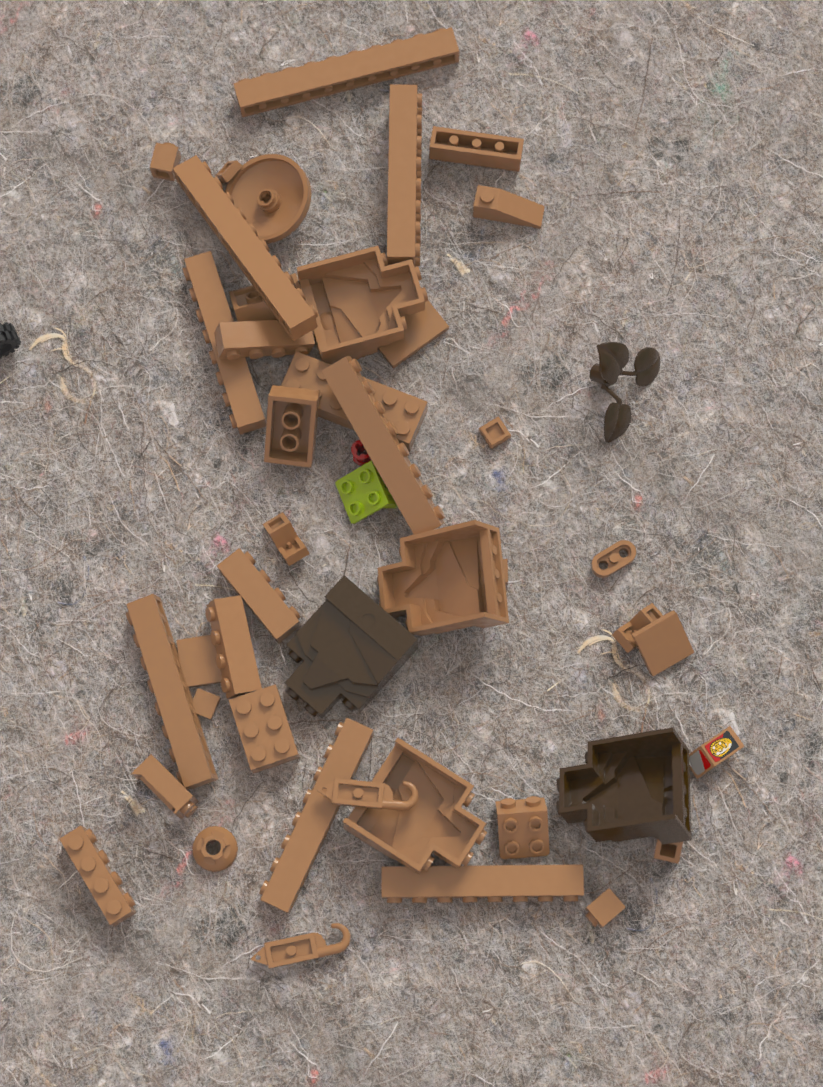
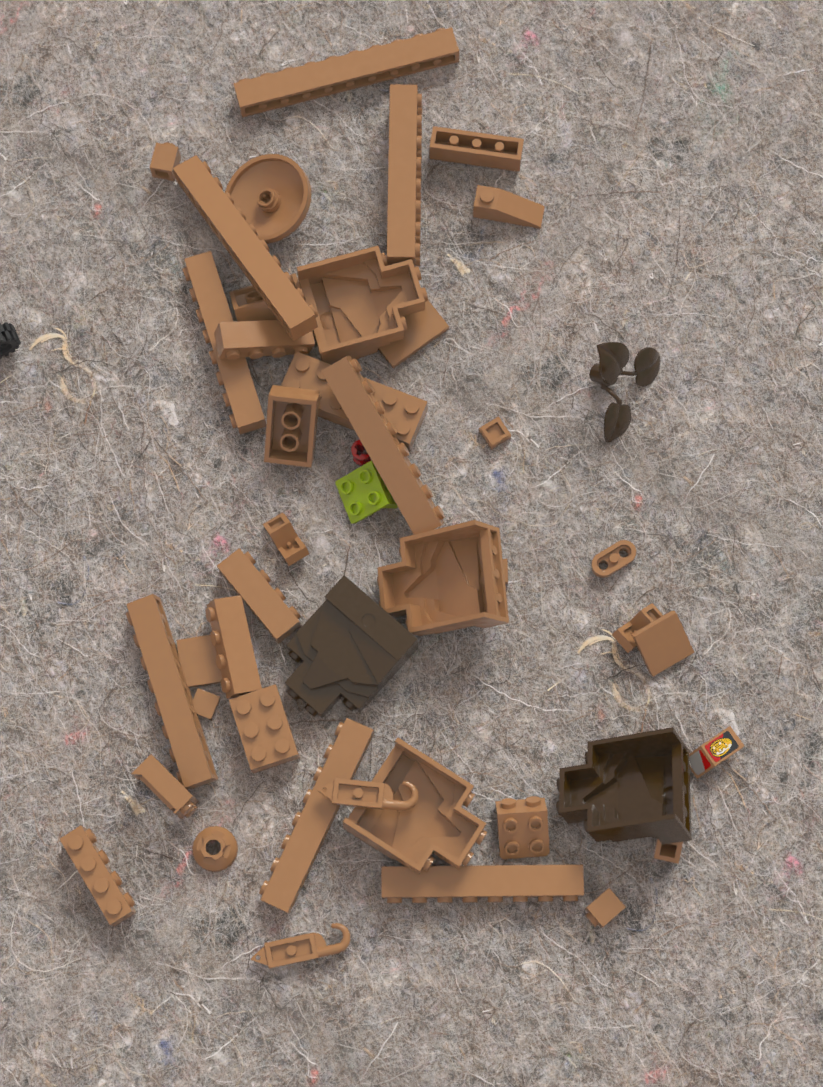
medium nougat tile [215,160,242,183] -> none

